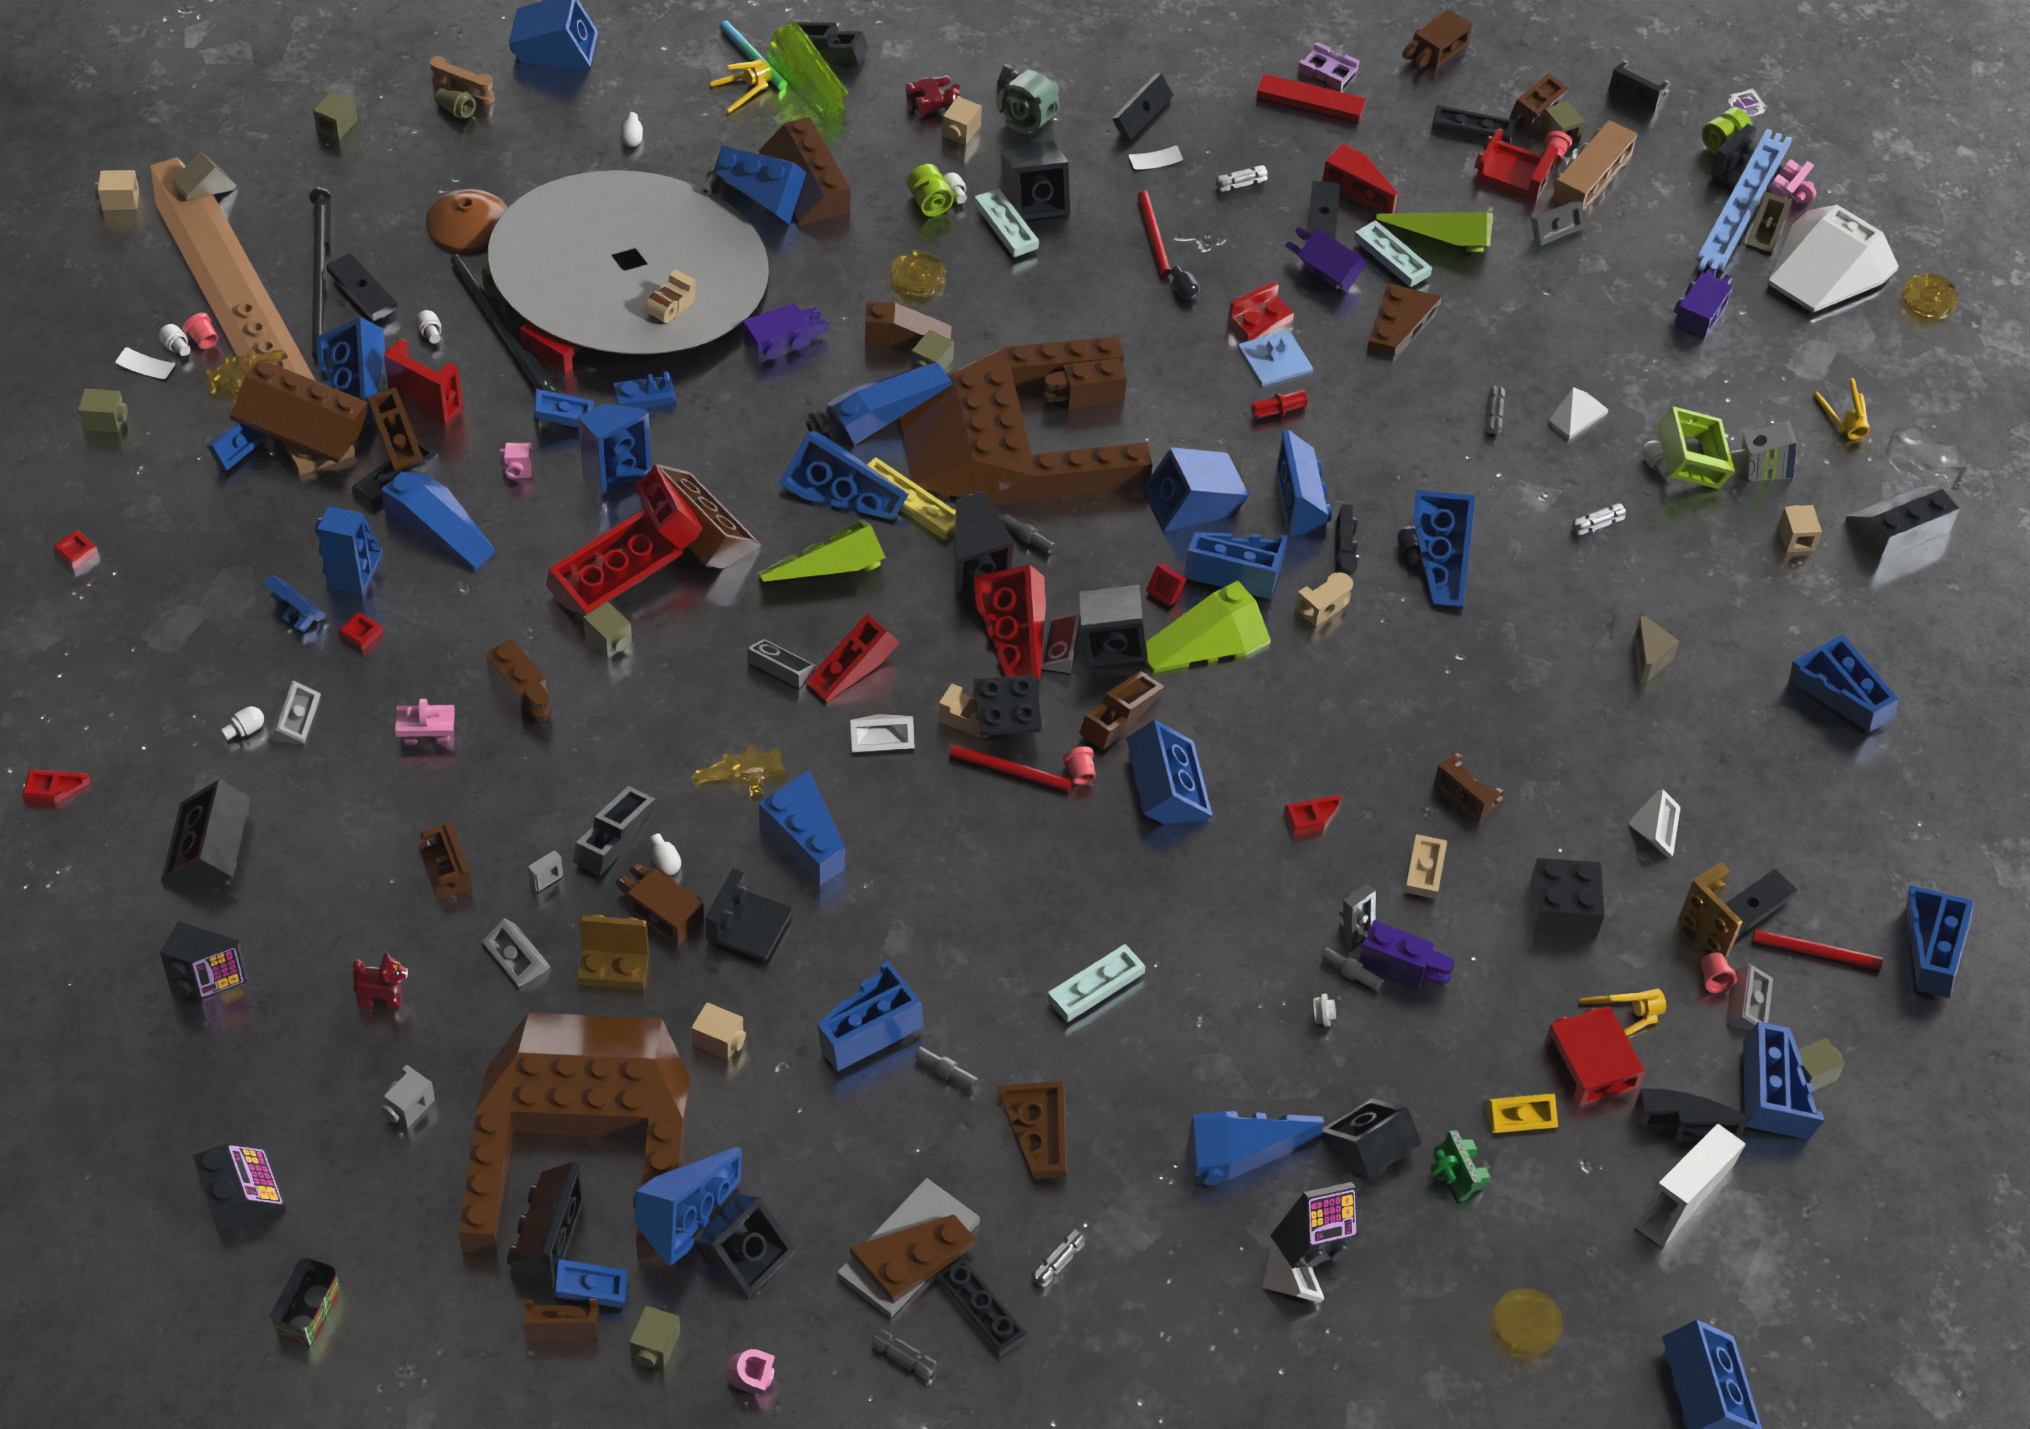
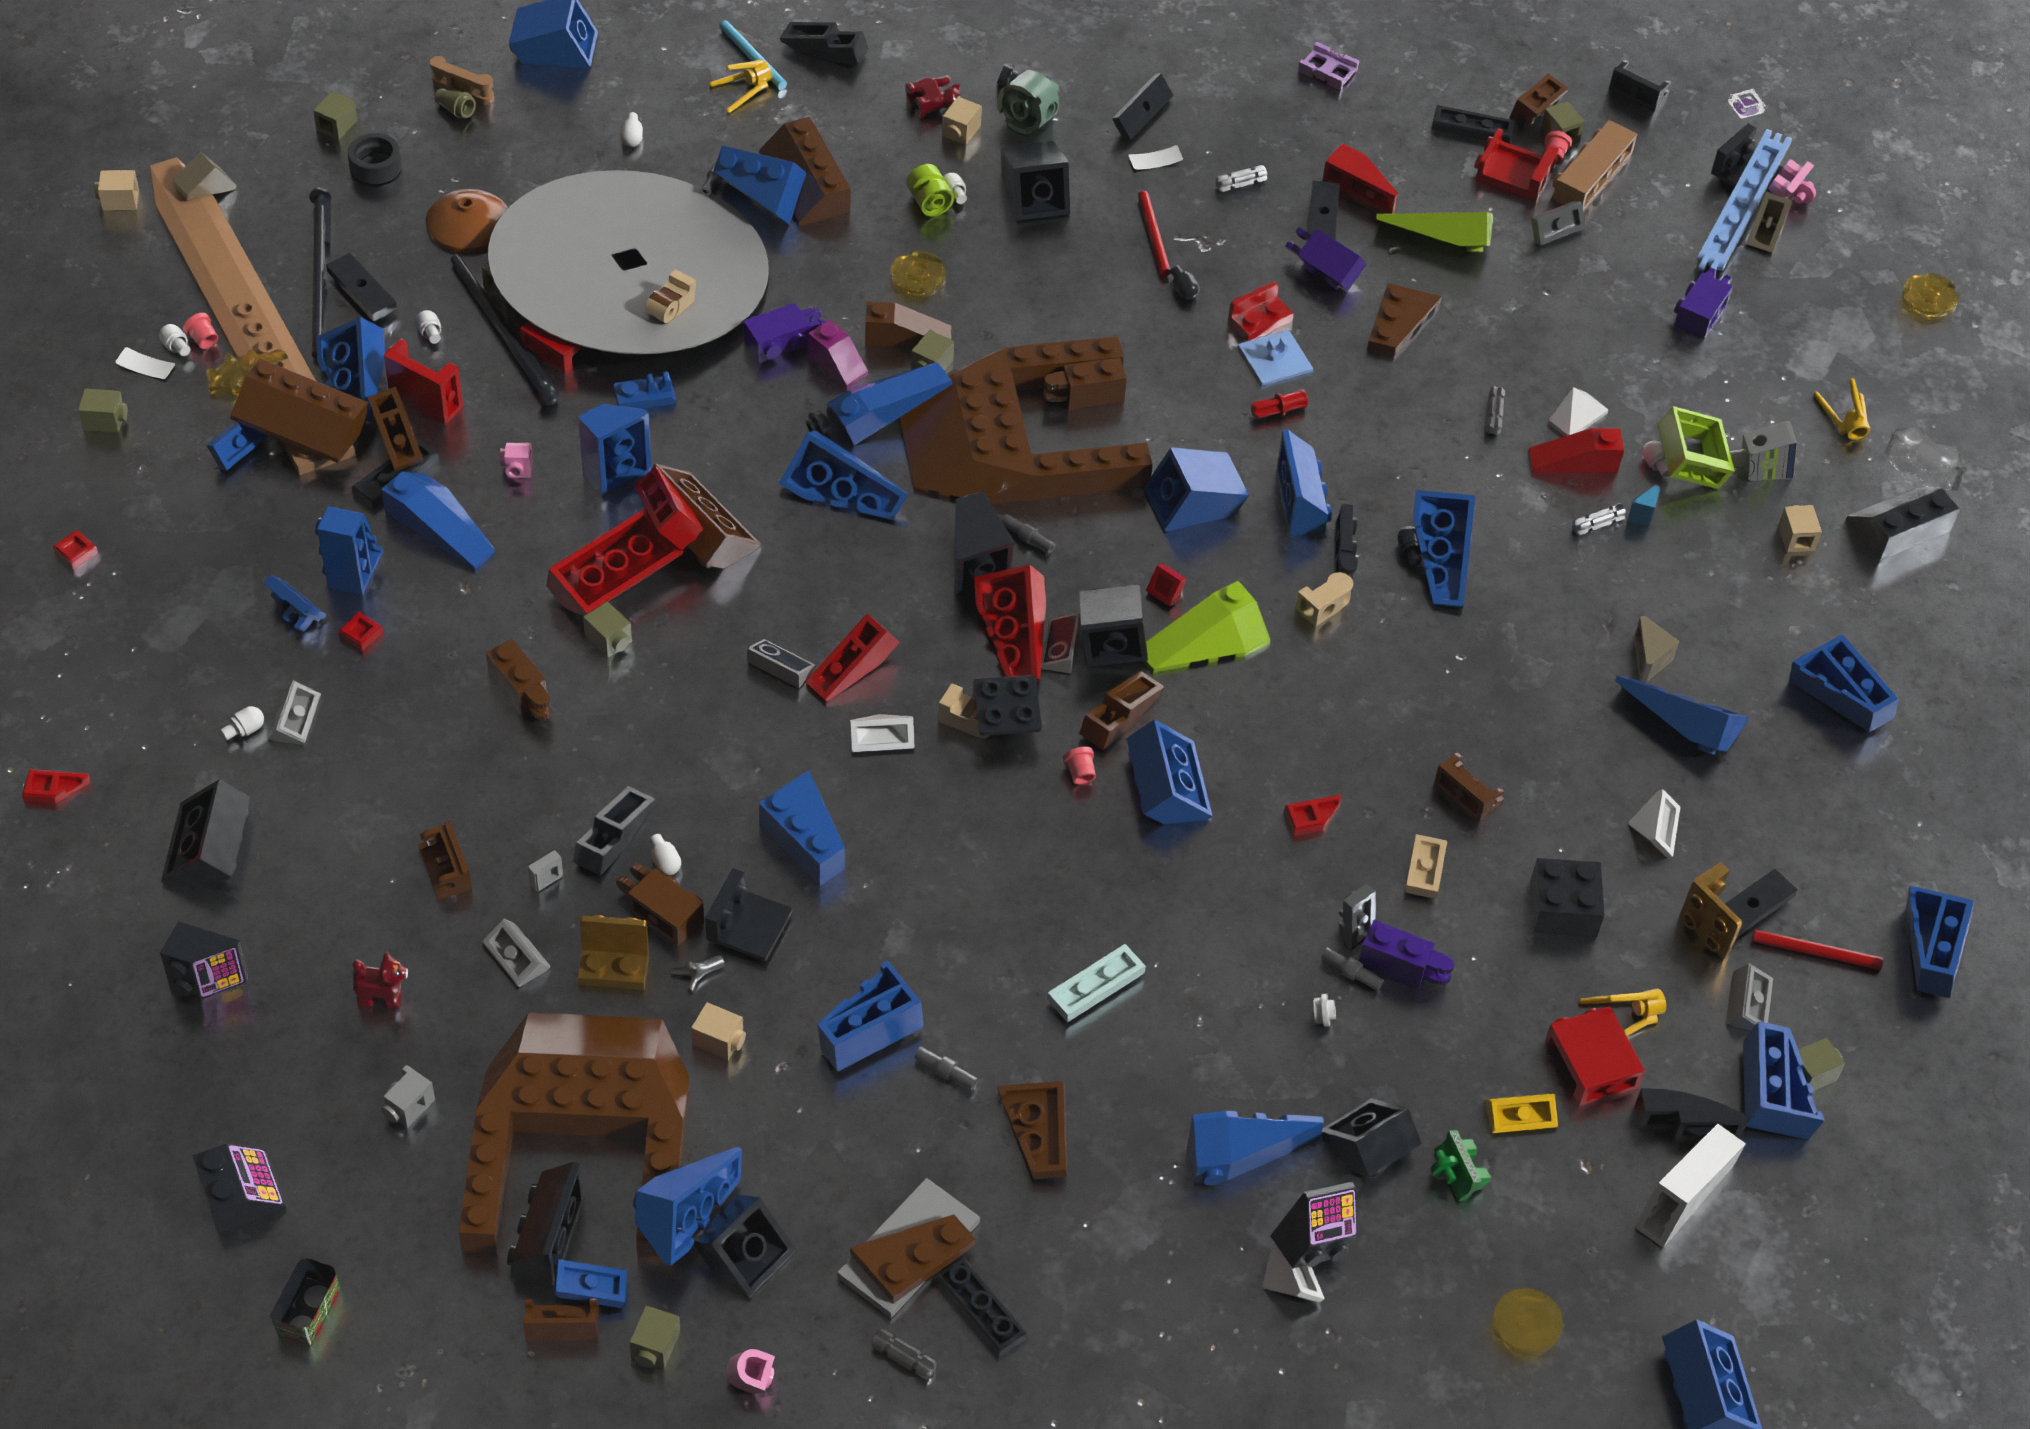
bright pink hips [395,699,455,742] -> none
blue plate [533,389,594,428] -> none
clear yellow piece [692,744,786,792] -> none
lime wedge [758,519,886,582] -> none
clear neon green slope [766,21,849,119] -> none
light yellow tile [867,457,955,541] -> none
red bar [949,744,1072,792] -> none
light aqua plate [974,188,1039,257] -> none
flat silver axle [1031,1229,1085,1287] -> none
blue wedge [1183,532,1288,599] -> none
red tile [1256,73,1366,122] -> none
light aqua plate [1354,220,1432,287] -> none
reddish brown hinge [1402,9,1472,68] -> none
lime wheel [1701,107,1752,154] -> none
coral piece [1701,952,1737,993] -> none
white wedge [1768,205,1899,312] -> none
none -> black tyre [348,133,402,184]
none -> flat silver bar [670,955,725,991]
none -> magenta slope [808,320,868,389]
none -> red slope [1528,428,1624,473]
none -> blue wedge [1615,676,1749,754]
none -> dark azure slope [1627,485,1660,526]

